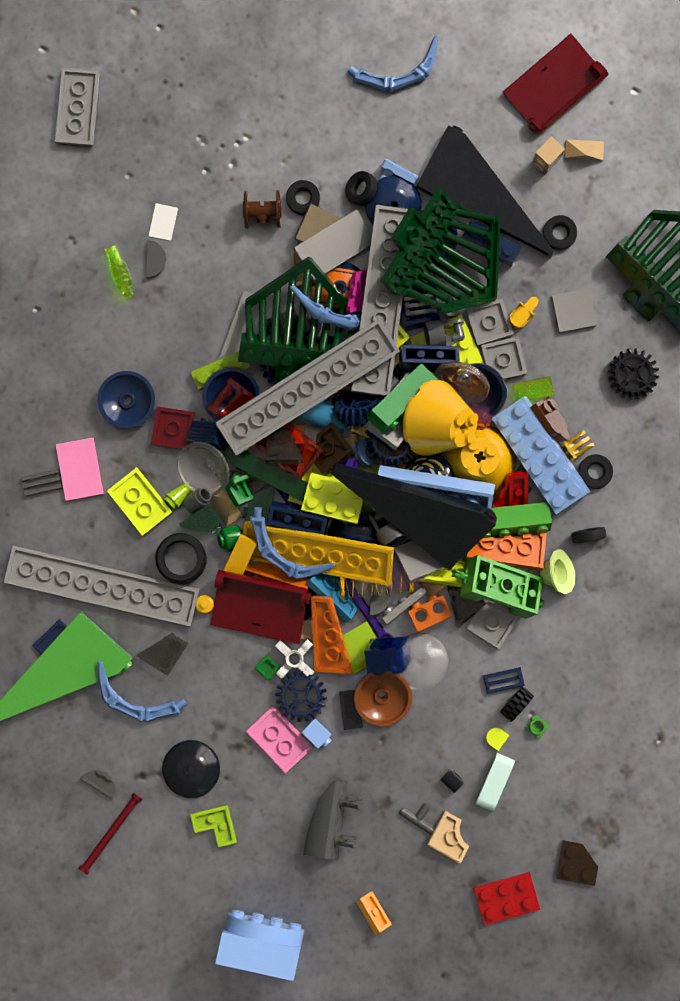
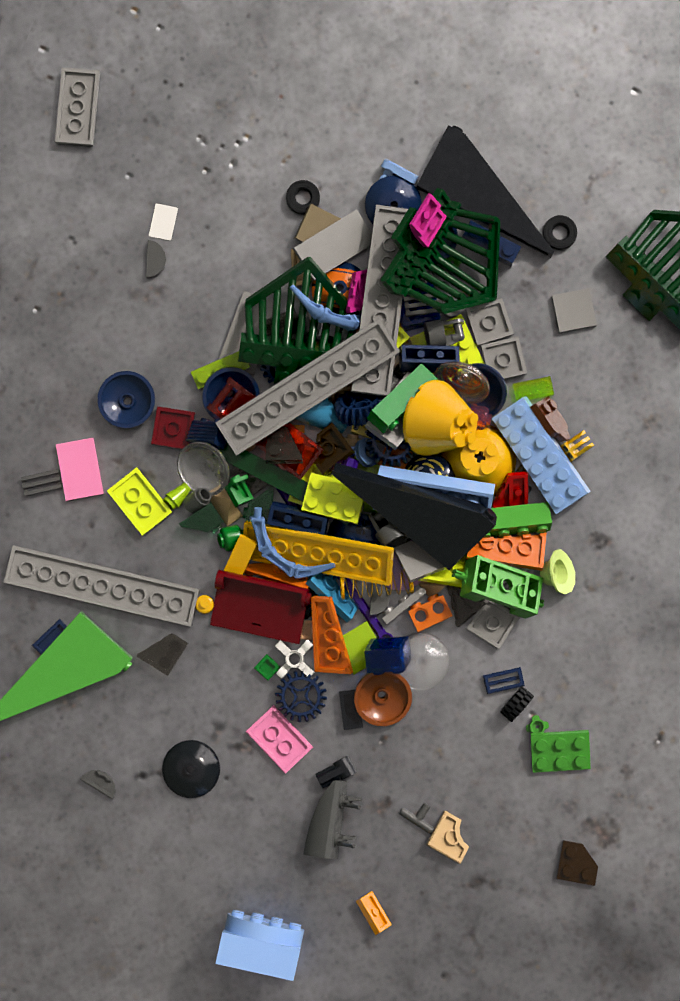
dark red bar [78,792,142,875] -> none
medium blue animal [98,661,187,722] -> none
clear neon green hinge [105,245,134,298] -> none
black tyre [155,533,207,584] -> none
lime plate [190,805,237,847] -> none
reddish brown hose [243,190,282,229] -> none
light blue brick [302,718,332,748] -> none
black tyre [345,171,377,206] -> none
medium blue animal [348,36,439,92] -> none
black brick [440,768,465,793] -> none
red plate [474,872,540,925] -> none
light aqua beam [475,753,515,812] -> none
neon yellow tile [486,728,509,751] -> none
dark red door [503,33,609,134] -> none
yellow arm [509,297,539,329] -> none
tan piece [533,136,565,173] -> none
tan slope [565,139,604,161] -> none
black tyre [571,527,606,543] -> none
black tyre [578,454,613,489] -> none
black gear [607,348,659,400] -> none
none -> black piece [315,756,357,789]
none -> dark pink slope [409,193,447,247]
none -> bright green plate [530,730,591,773]

